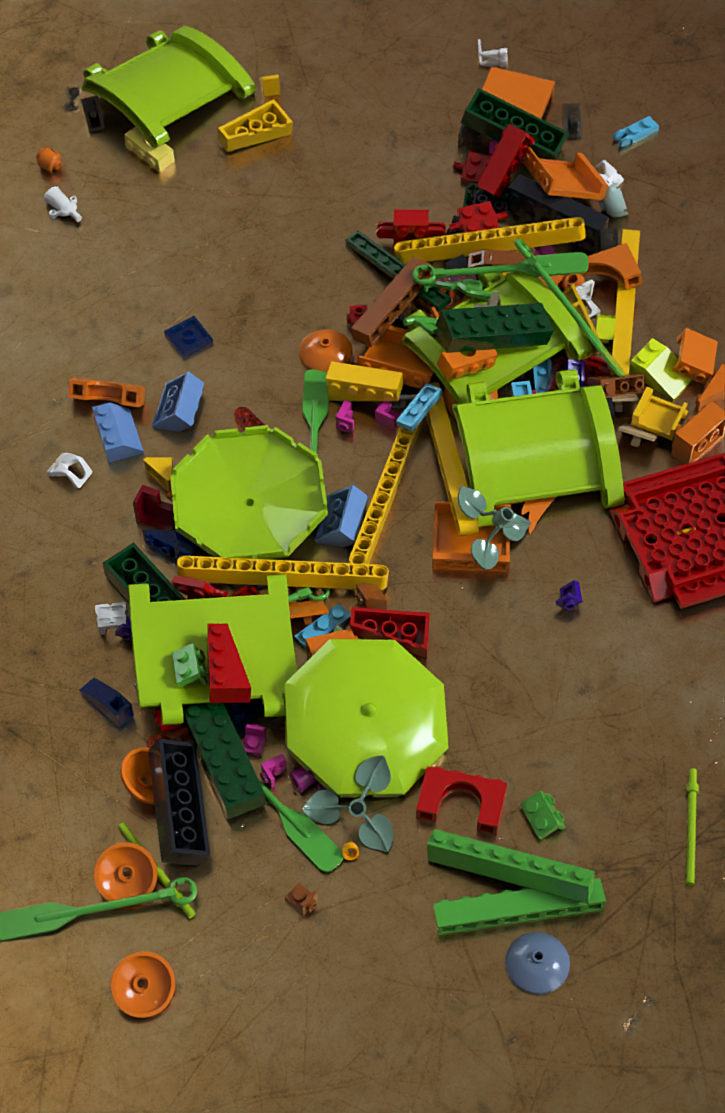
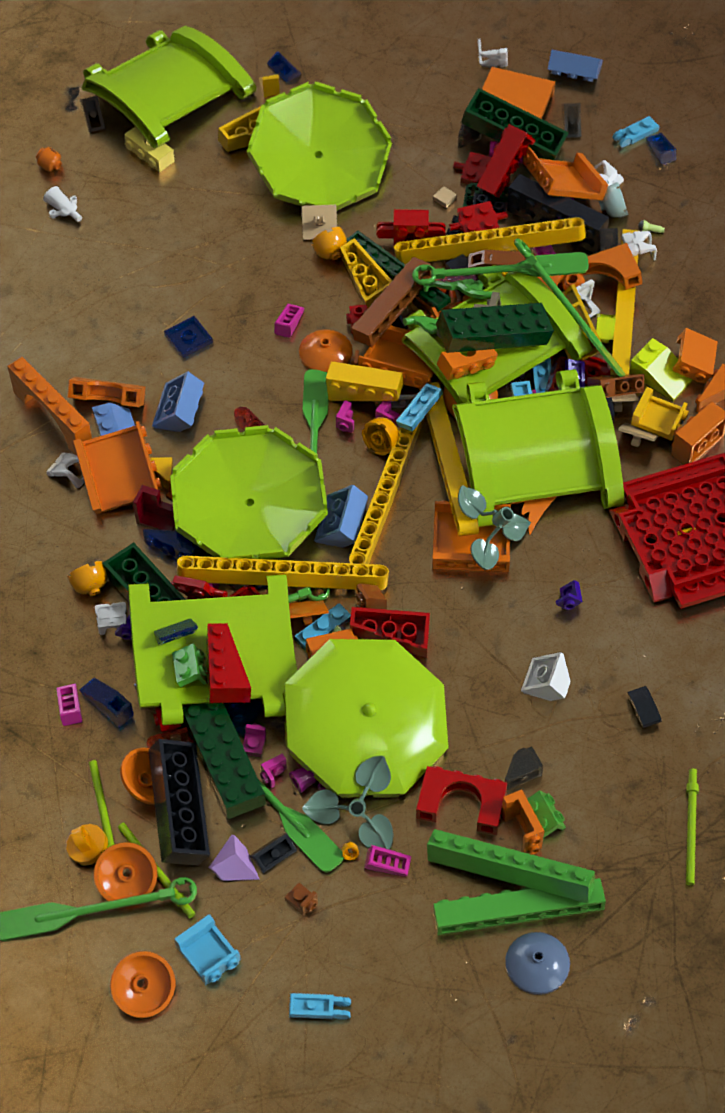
none -> orange arch [7,357,92,455]
none -> dark pink slope [56,684,82,726]
none -> light orange tile [66,824,108,865]
none -> light orange cylinder [67,561,107,596]
none -> orange panel [74,421,162,515]
none -> lime bar [89,760,114,848]
none -> slope [154,619,198,645]
none -> medium azure panel [175,914,241,985]
none -> lavender slope [209,835,259,881]
none -> lime piece [247,81,392,211]
none -> black slope [249,833,297,873]
none -> clear blue slope [267,51,302,82]
none -> dark pink slope [274,304,304,338]
none -> medium azure hinge [289,993,351,1019]
none -> tan piece [302,205,337,240]
none -> light orange cylinder [311,227,347,260]
none -> yellow wedge [340,238,392,309]
none -> light orange cylinder [362,417,400,456]
none -> dark pink slope [364,845,411,876]
none -> tan tile [433,186,457,208]
none -> orange panel [501,789,544,855]
none -> clear smoke slope [505,747,543,790]
none -> white slope [521,652,571,701]
none -> medium blue slope [548,50,603,82]
none -> white piece [621,231,657,261]
none -> black slope [627,686,662,728]
none -> yellowish green piece [638,220,665,233]
none -> clear blue slope [646,133,677,164]

